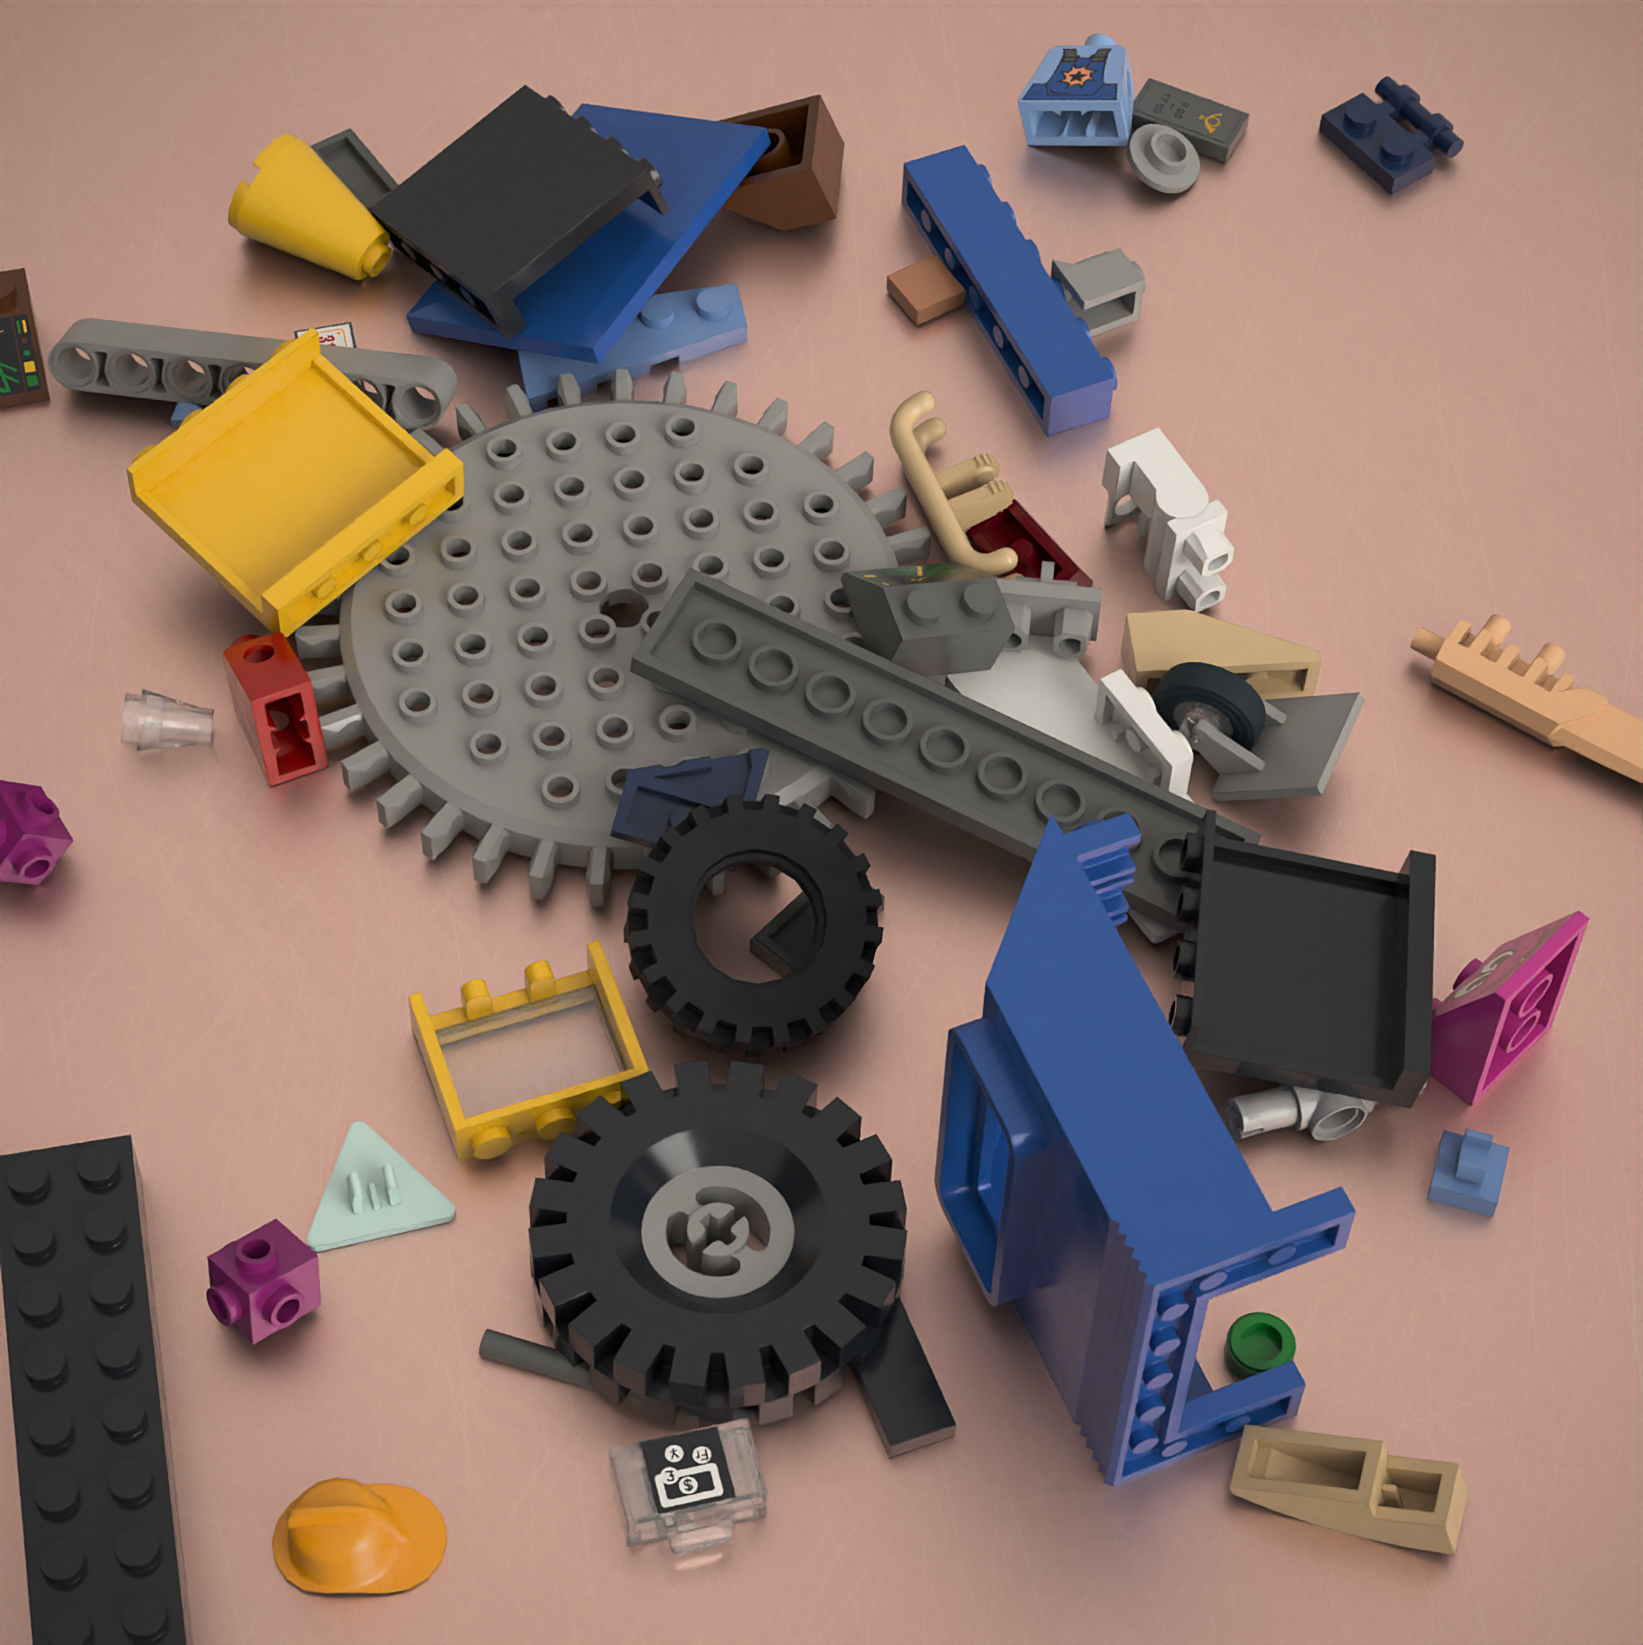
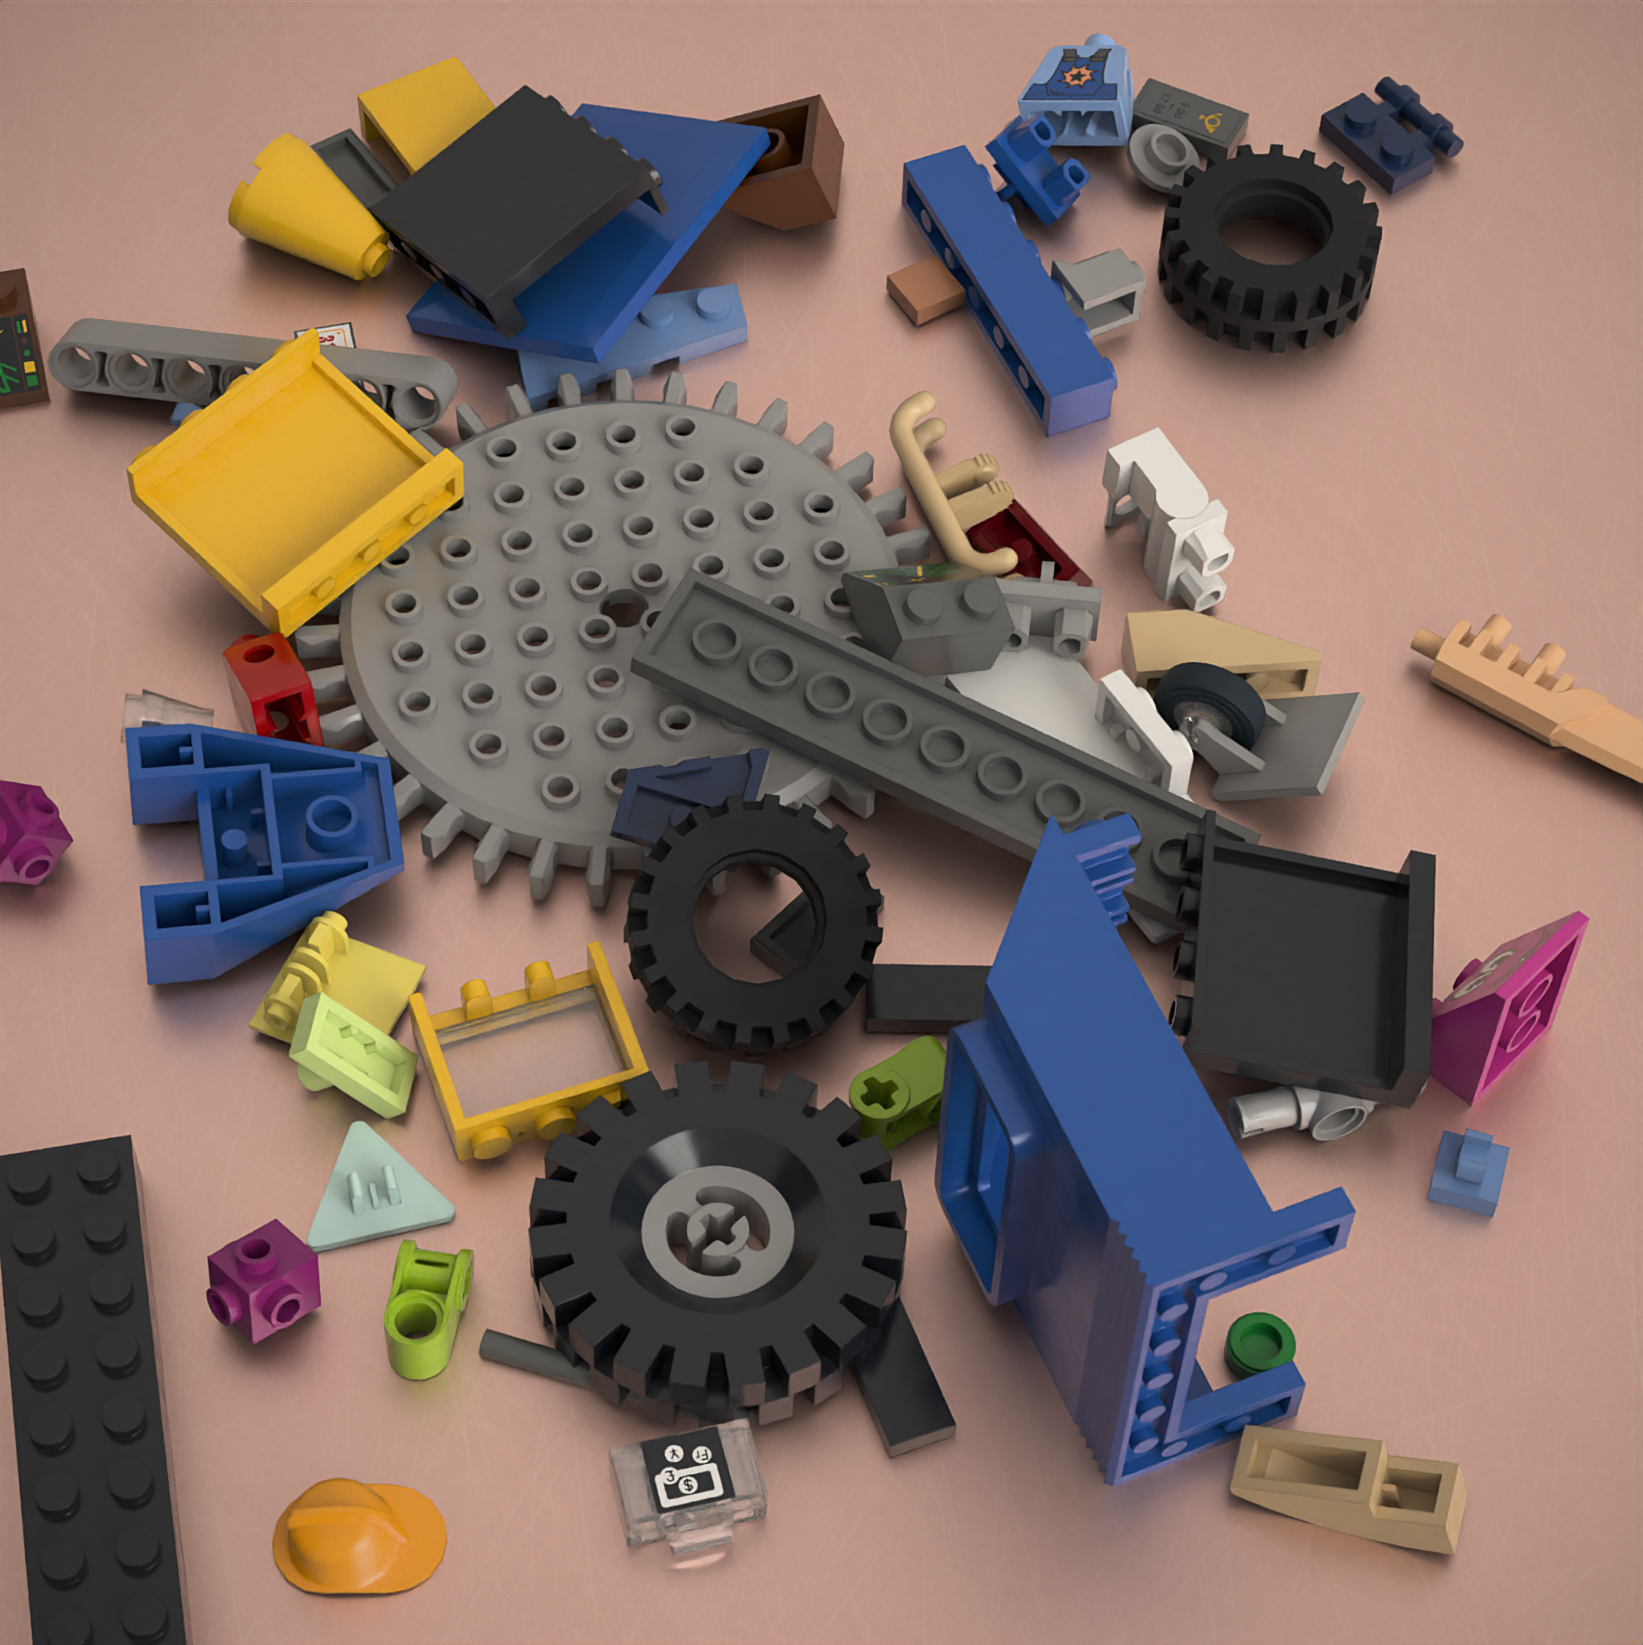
none -> blue wedge [125,723,404,985]
none -> light yellow hinge [248,911,427,1044]
none -> yellowish green tile [288,992,419,1119]
none -> yellow panel [357,56,496,176]
none -> lime piece [384,1239,474,1380]
none -> lime piece [849,1035,946,1151]
none -> black tile [866,964,992,1033]
none -> blue hips [985,115,1090,227]
none -> black tyre [1158,144,1382,353]

